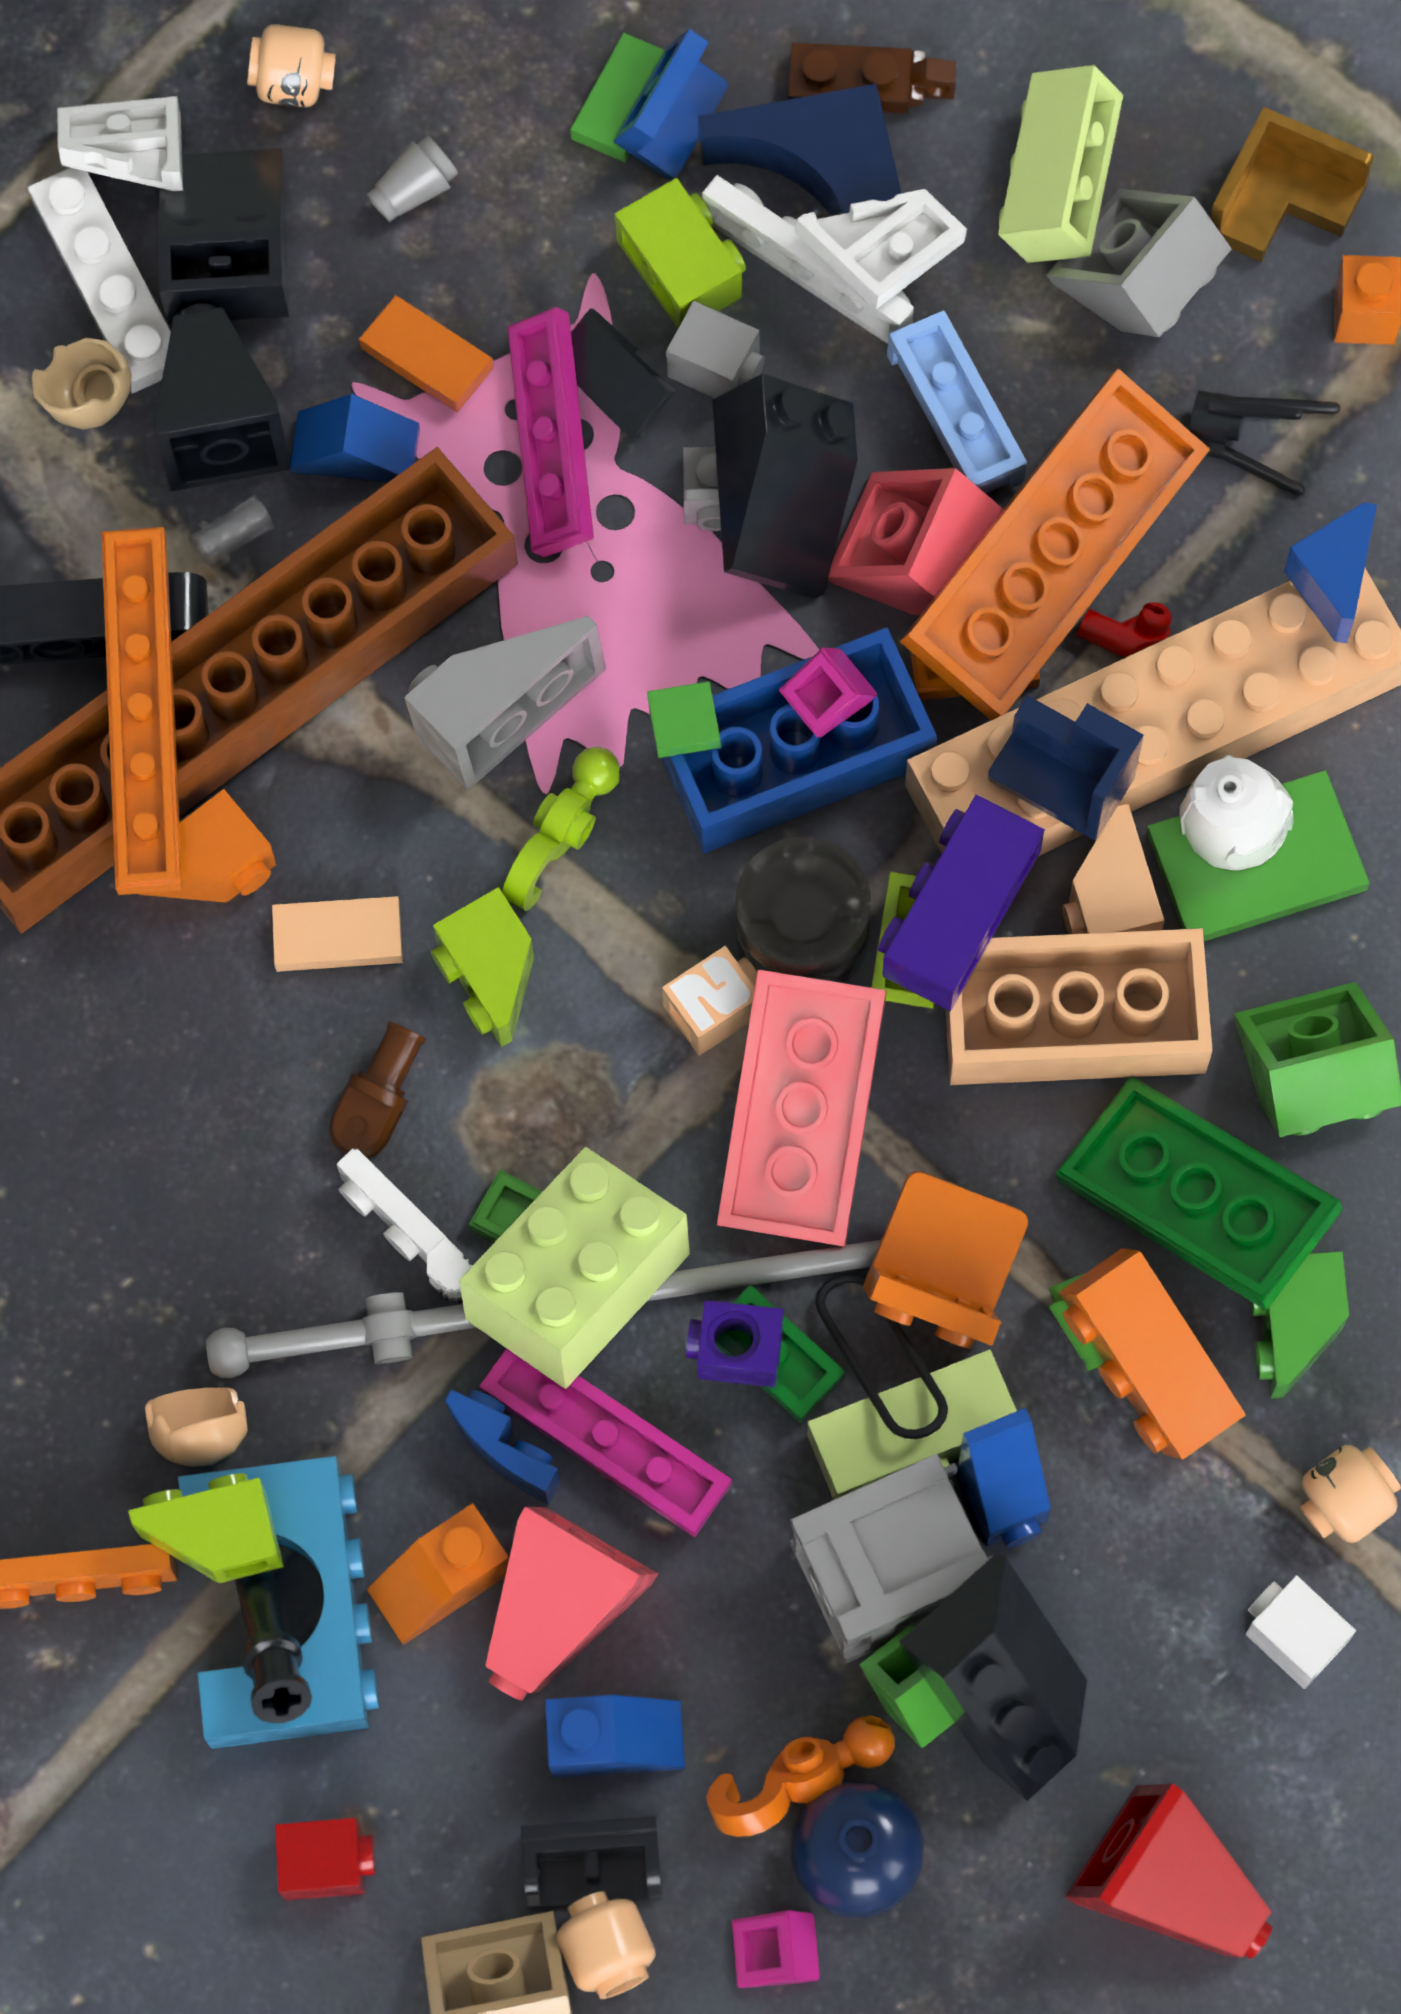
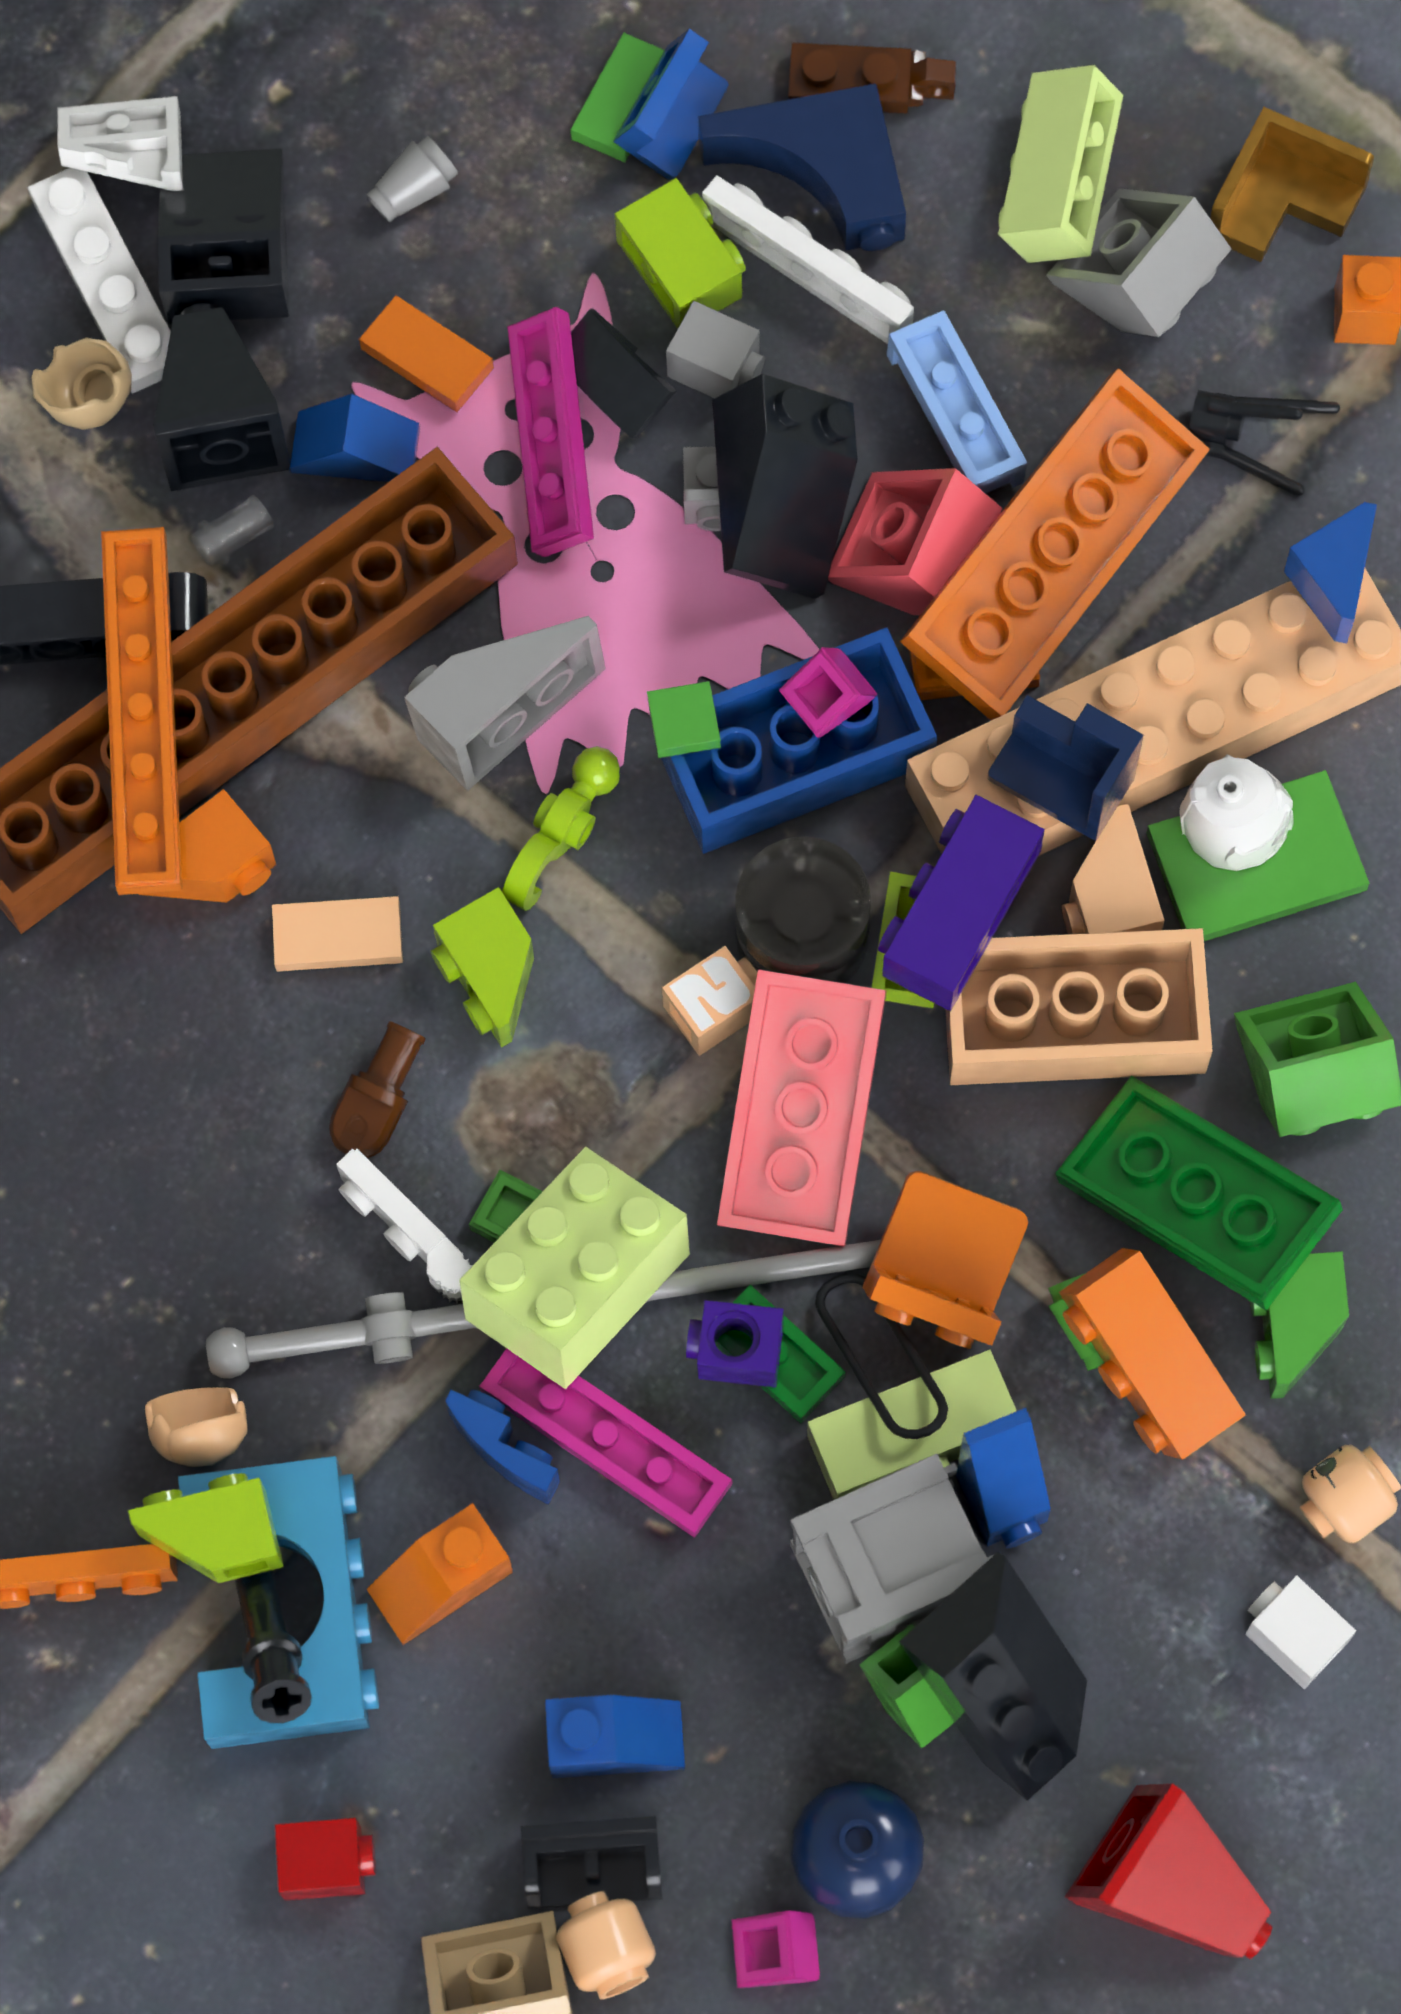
light nougat head [247,24,336,108] -> none
coral slope [485,1507,658,1701] -> none
orange piece [706,1715,895,1837] -> none
white wing [795,189,967,310] -> none
red arm [1077,602,1173,658] -> none

